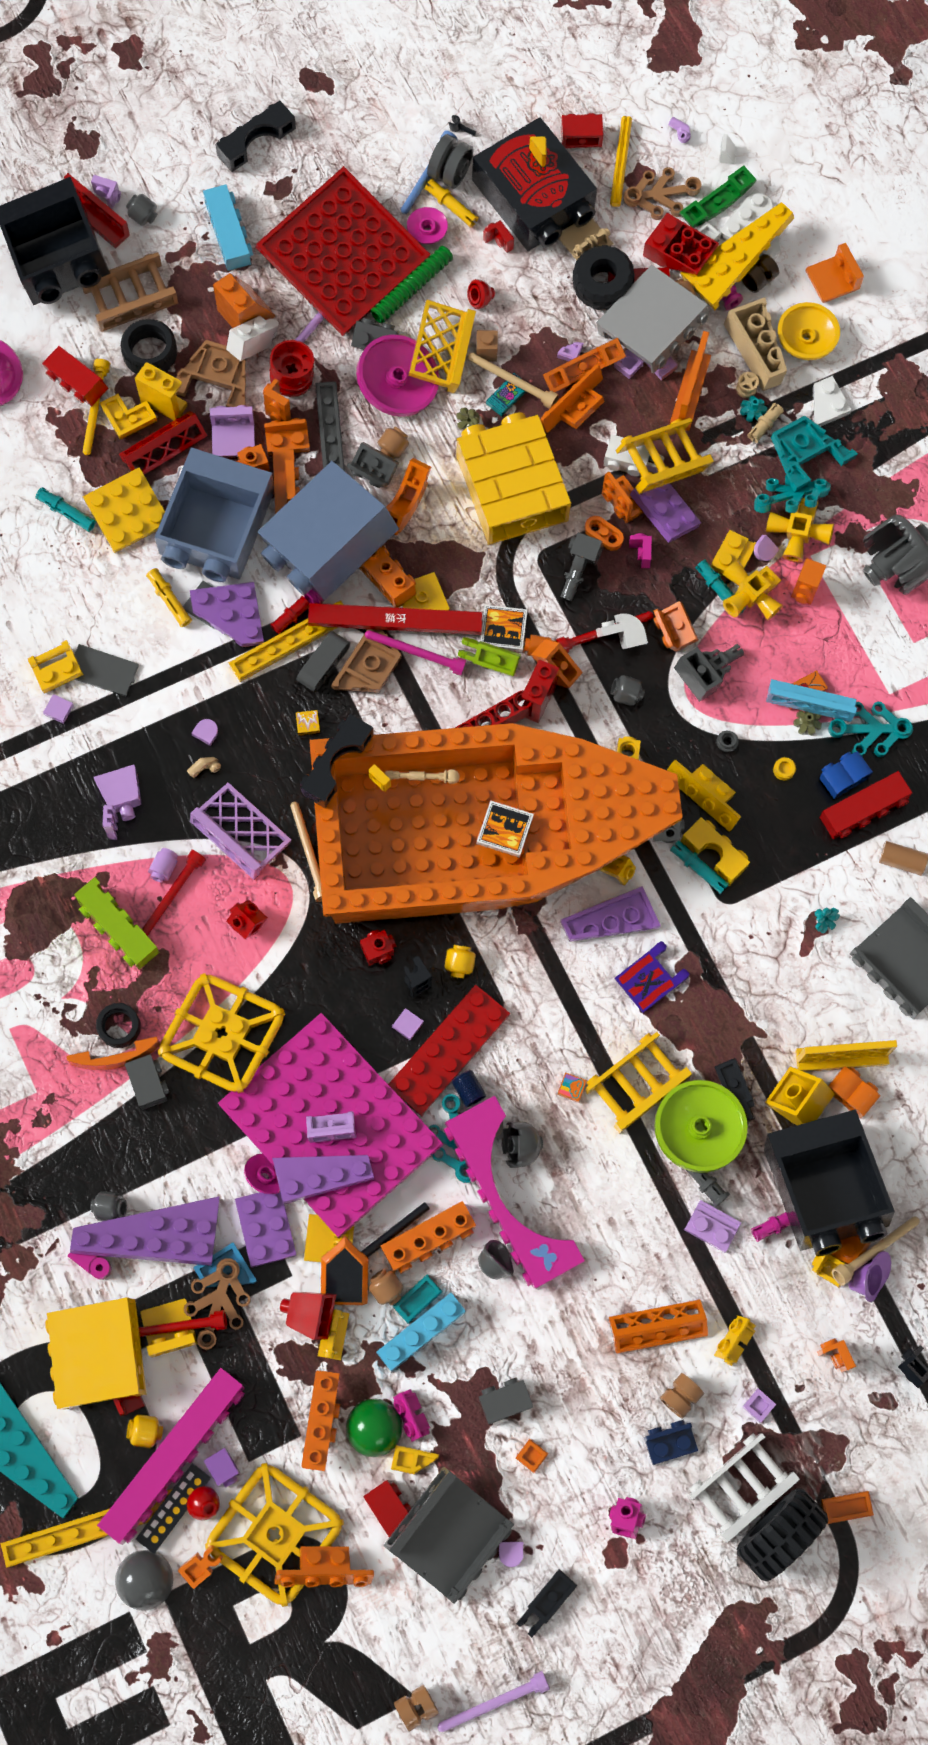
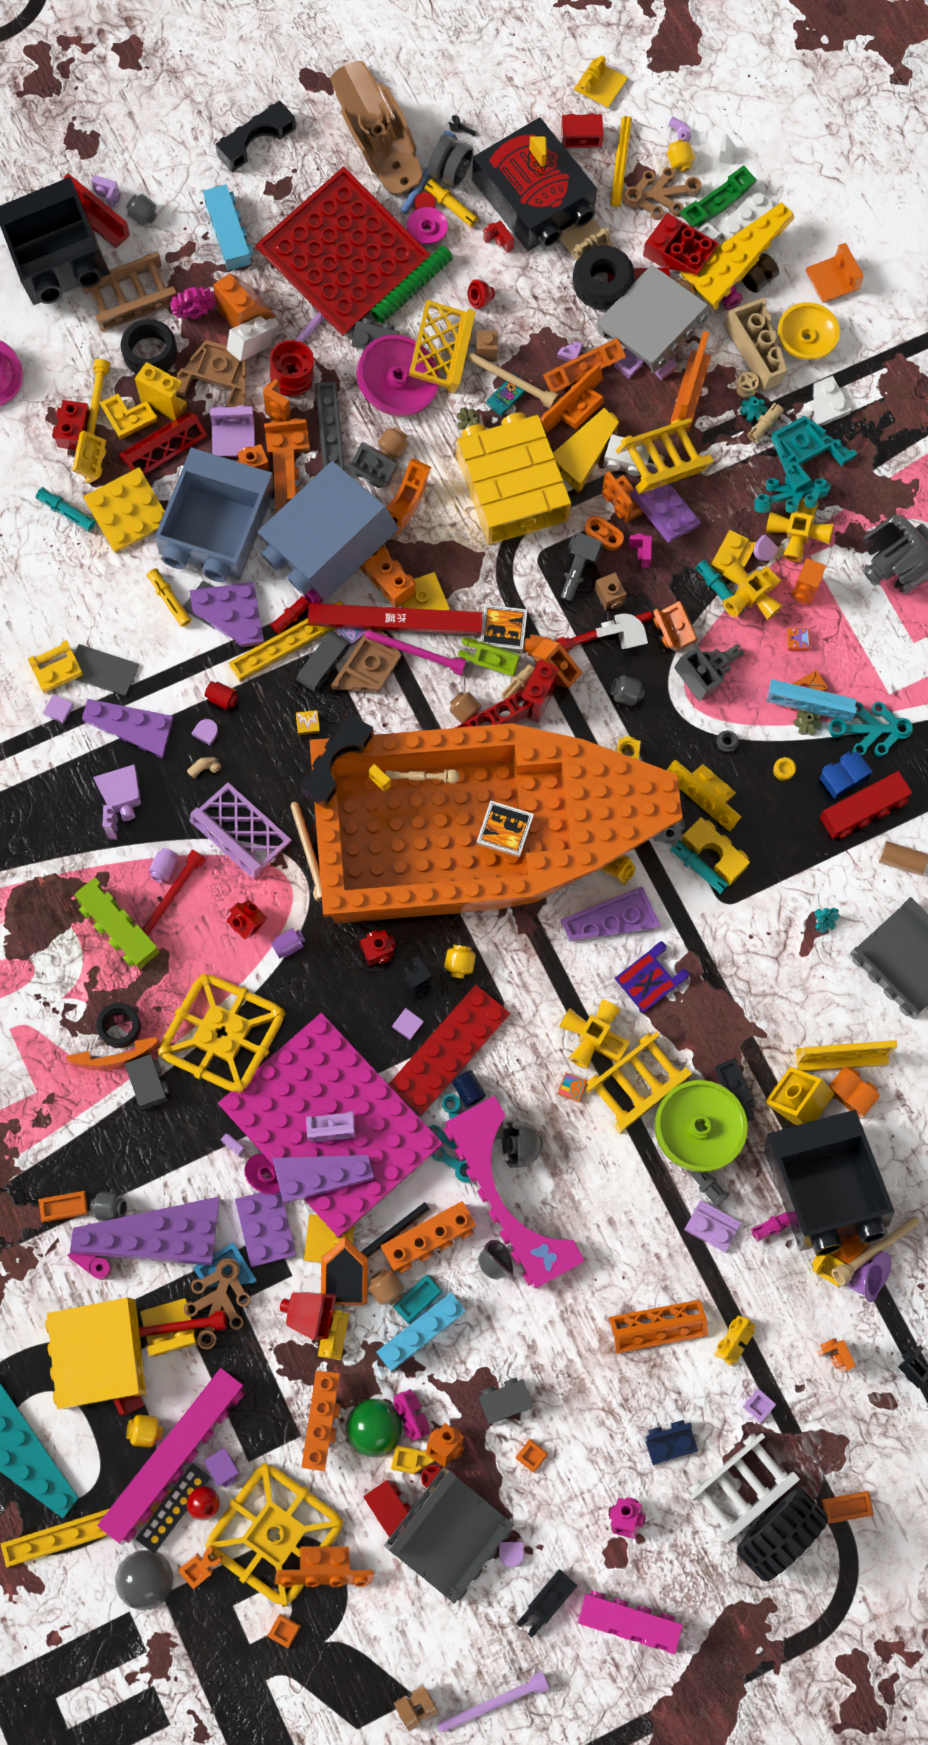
red brick [42,346,109,407] -> none
medium nougat wheel [660,1373,705,1419] -> none
none -> orange tile [38,1191,89,1223]
none -> red brick [52,400,90,450]
none -> yellow bracket [72,431,106,484]
none -> medium lavender wing [82,699,173,759]
none -> dark pink gear [170,287,216,320]
none -> red brick [204,681,239,710]
none -> lavender tile [221,1134,245,1157]
none -> orange tile [267,1614,301,1649]
none -> medium lavender brick [271,928,306,959]
none -> medium nougat piece [330,61,423,196]
none -> lavender tile [337,628,367,647]
none -> red tile [415,192,435,210]
none -> red wheel [421,1465,441,1488]
none -> orange brick [426,1423,464,1467]
none -> medium nougat head [449,691,481,724]
none -> tan axle [501,664,535,700]
none -> yellow slope [553,408,619,493]
none -> yellow brick [559,1000,630,1069]
none -> yellow hinge [574,56,628,108]
none -> dark pink wedge [576,1590,683,1655]
none -> medium nougat brick [594,572,626,611]
none -> yellow head [666,139,696,172]
none -> tile [786,628,810,651]

